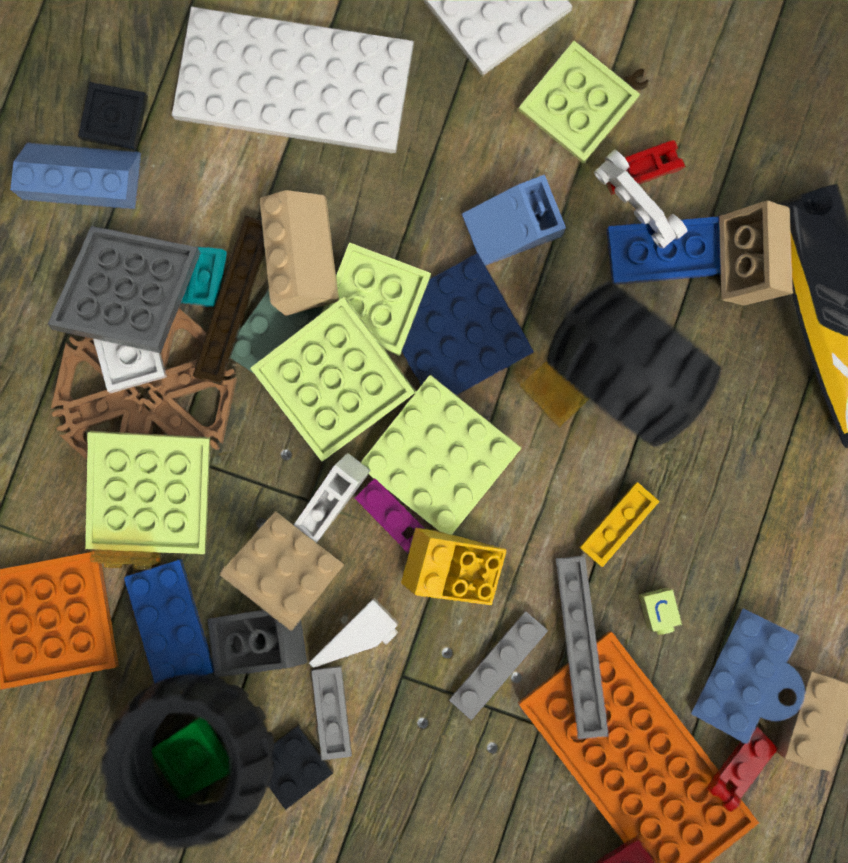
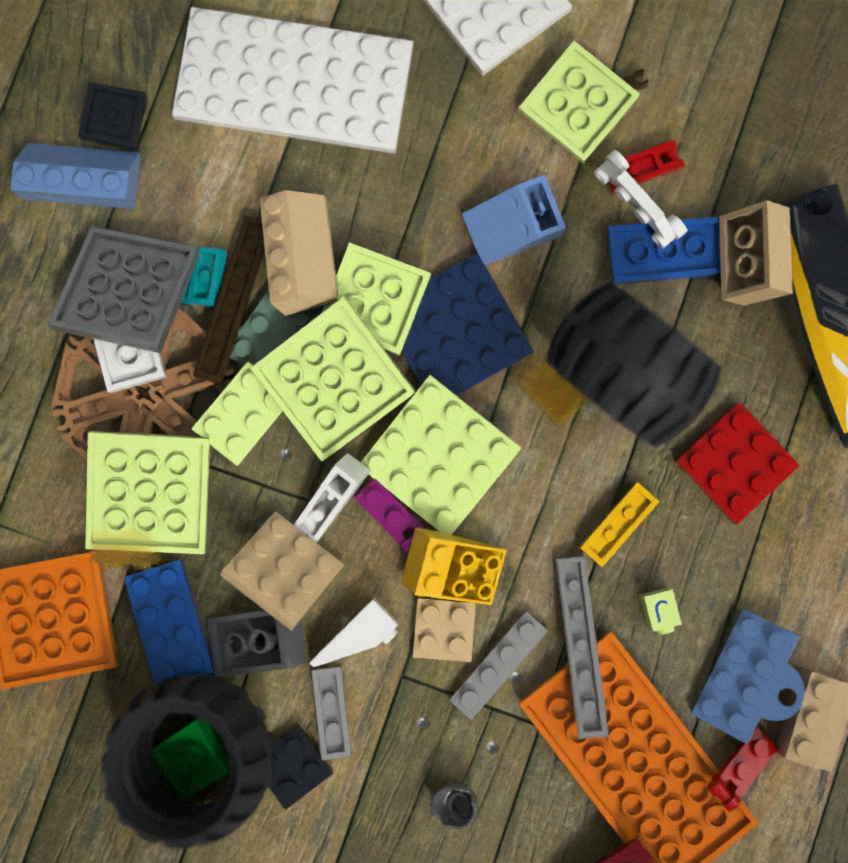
none -> yellowish green plate [191,362,282,466]
none -> tan plate [413,598,476,662]
none -> dark grey hair [431,782,478,829]
none -> red plate [675,402,800,525]

